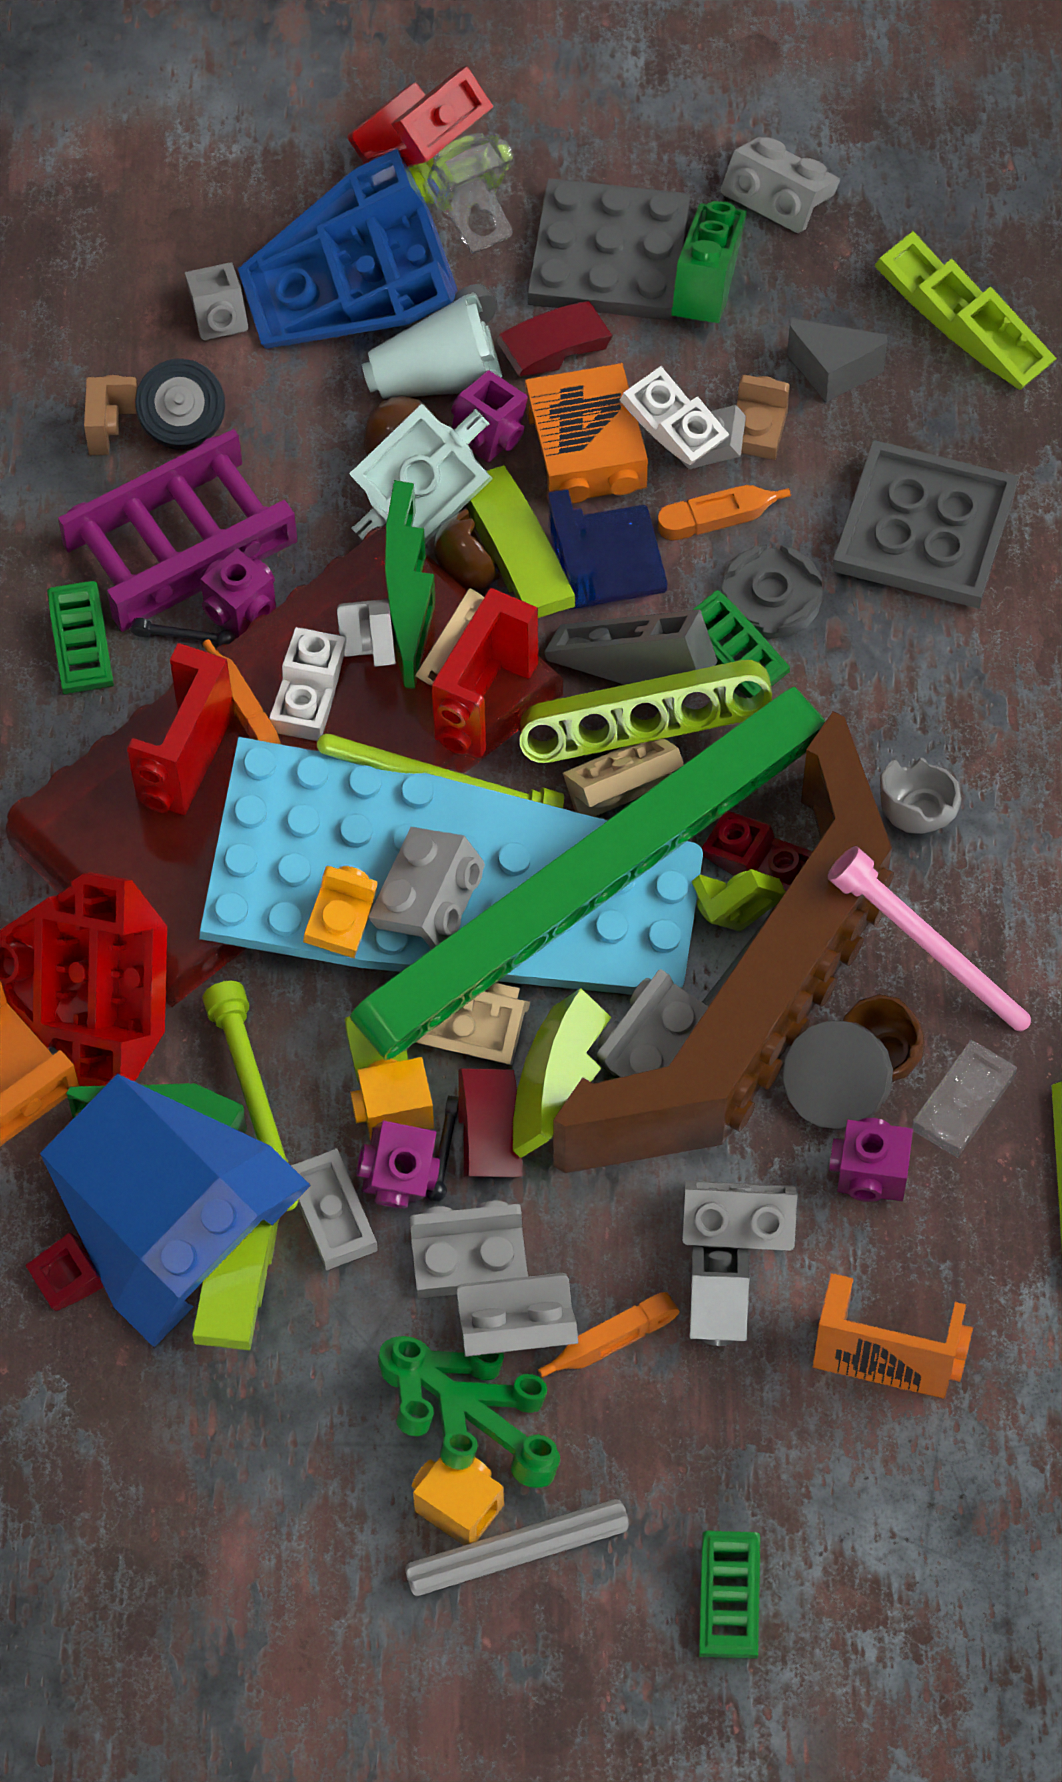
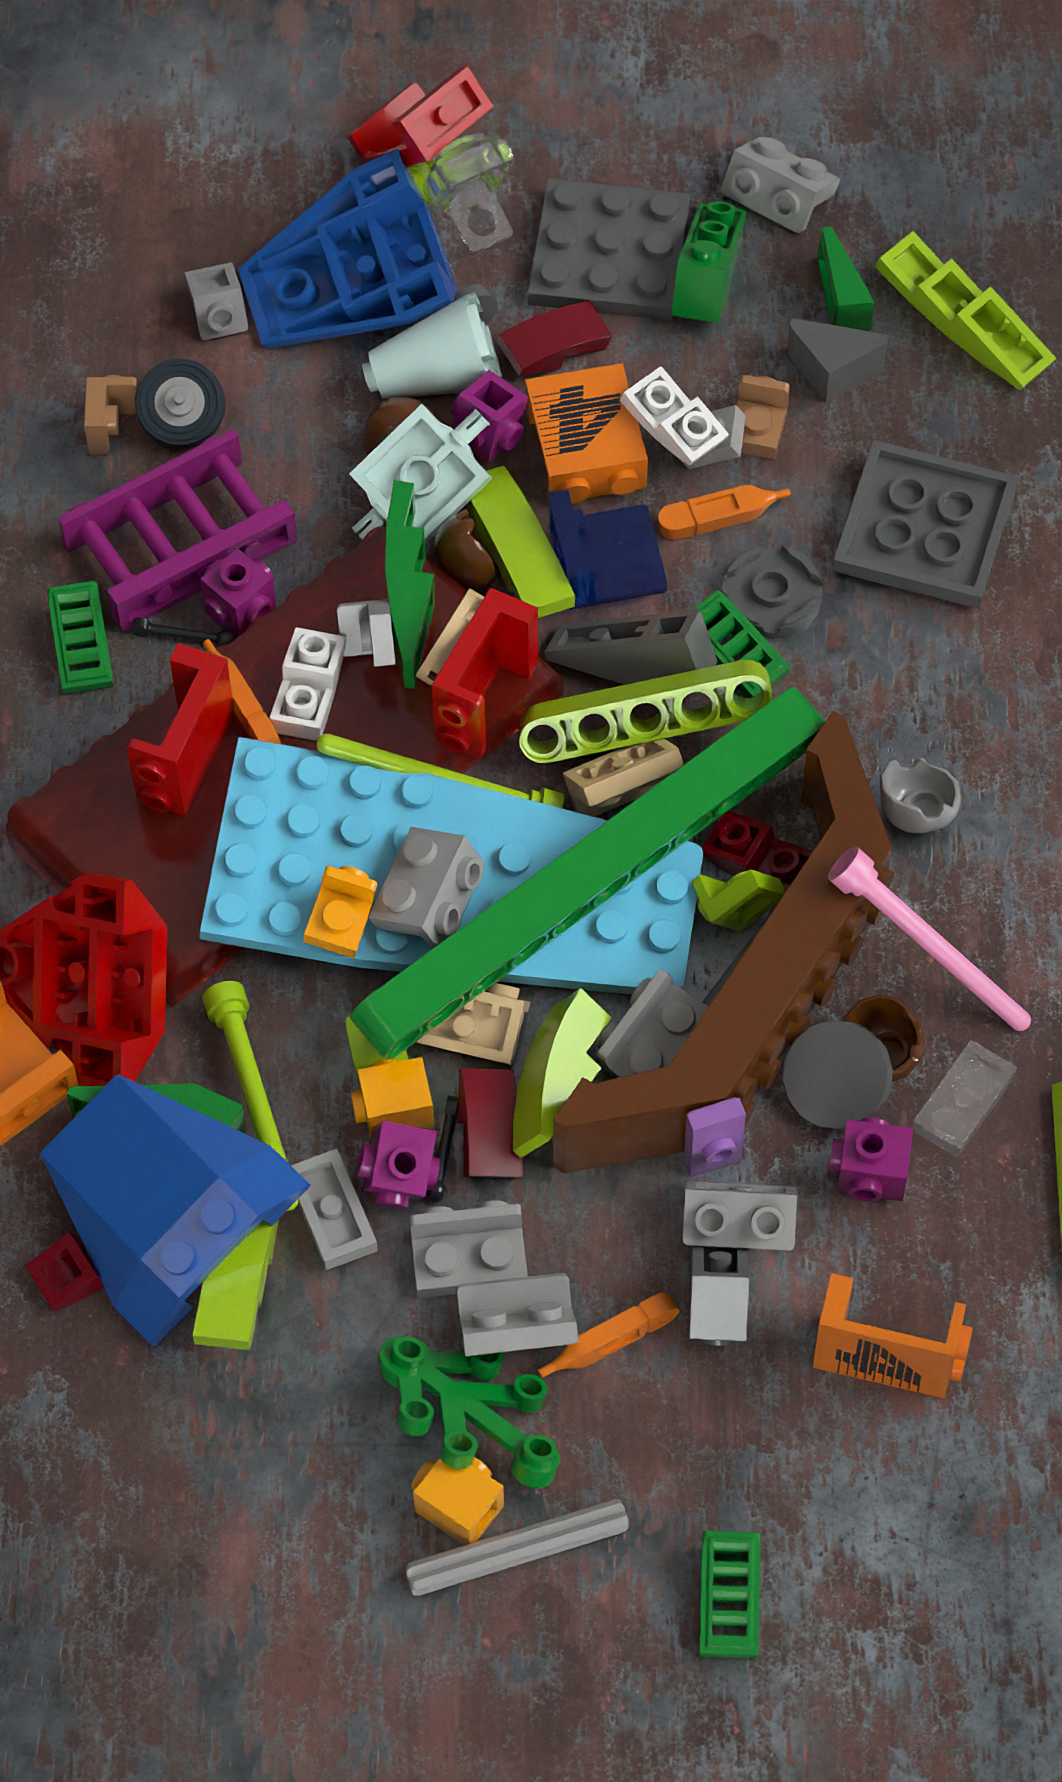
none -> medium lavender plate [684,1097,746,1177]
none -> green slope [817,227,875,331]

